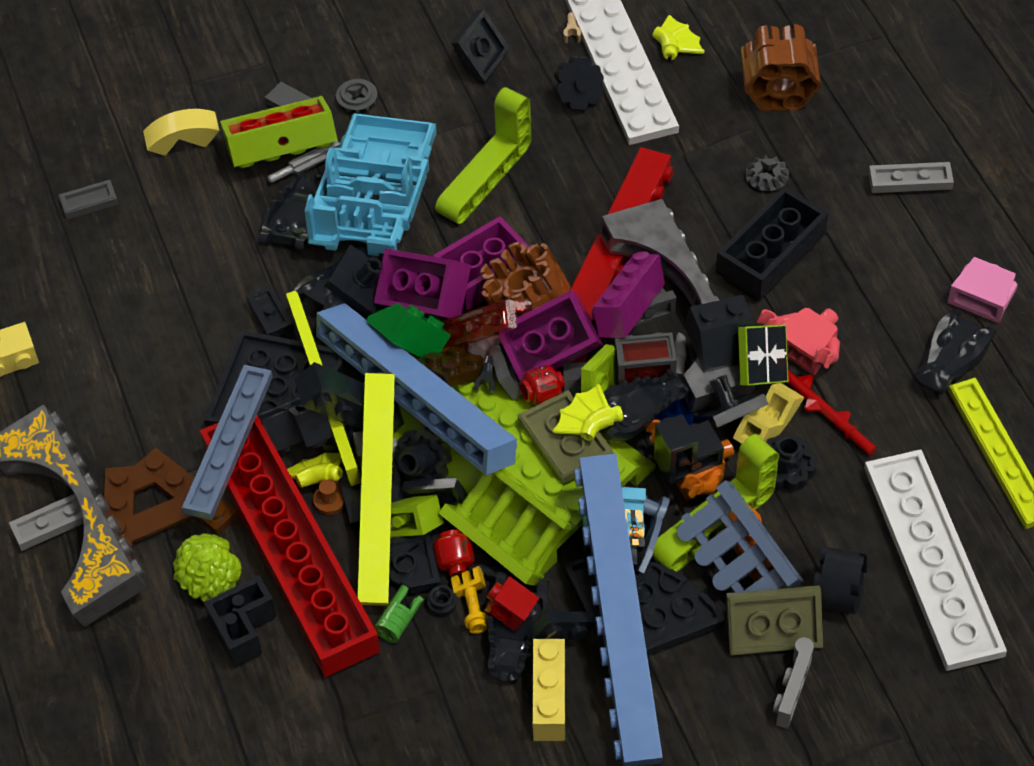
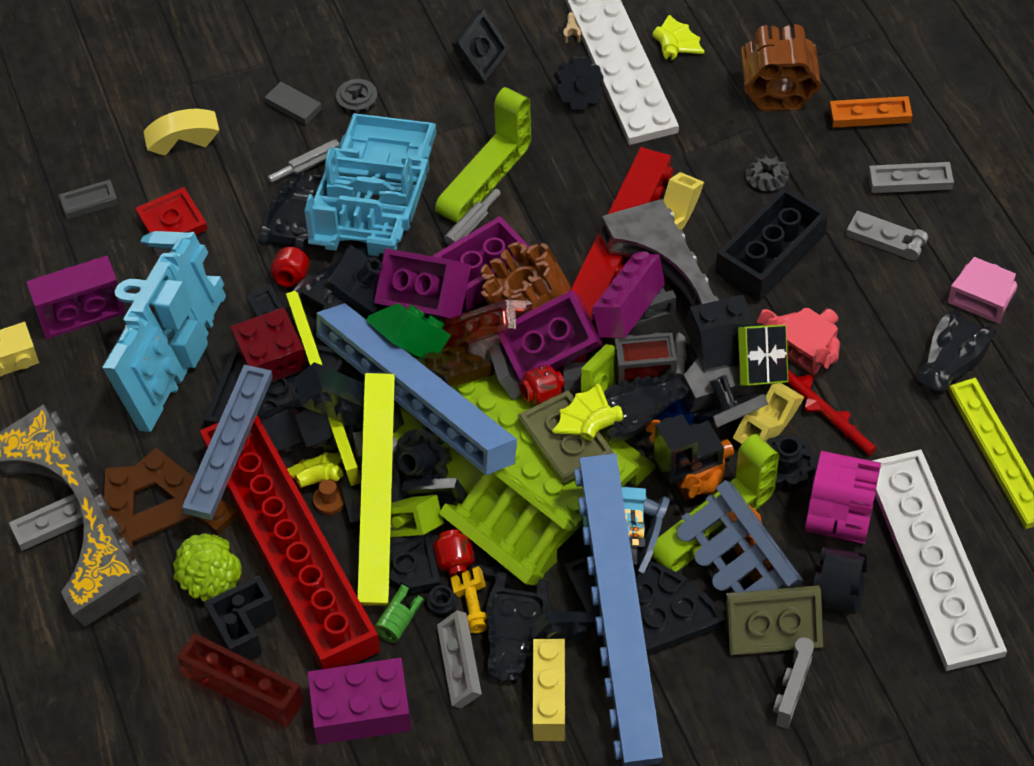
lime brick [220,96,338,168] -> none
black piece [475,355,495,395] -> none
red brick [484,576,539,631] -> none
none -> magenta brick [26,255,126,340]
none -> medium azure piece [102,231,226,432]
none -> red plate [135,187,208,235]
none -> clear red brick [177,633,304,727]
none -> dark red piece [230,307,307,382]
none -> red head [270,247,310,288]
none -> magenta brick [308,658,412,745]
none -> light grey plate [437,610,482,708]
none -> light grey axle [443,189,501,246]
none -> light yellow brick [663,172,704,230]
none -> dark pink piece [805,451,881,544]
none -> orange plate [829,96,913,128]
none -> light grey plate [846,211,928,260]

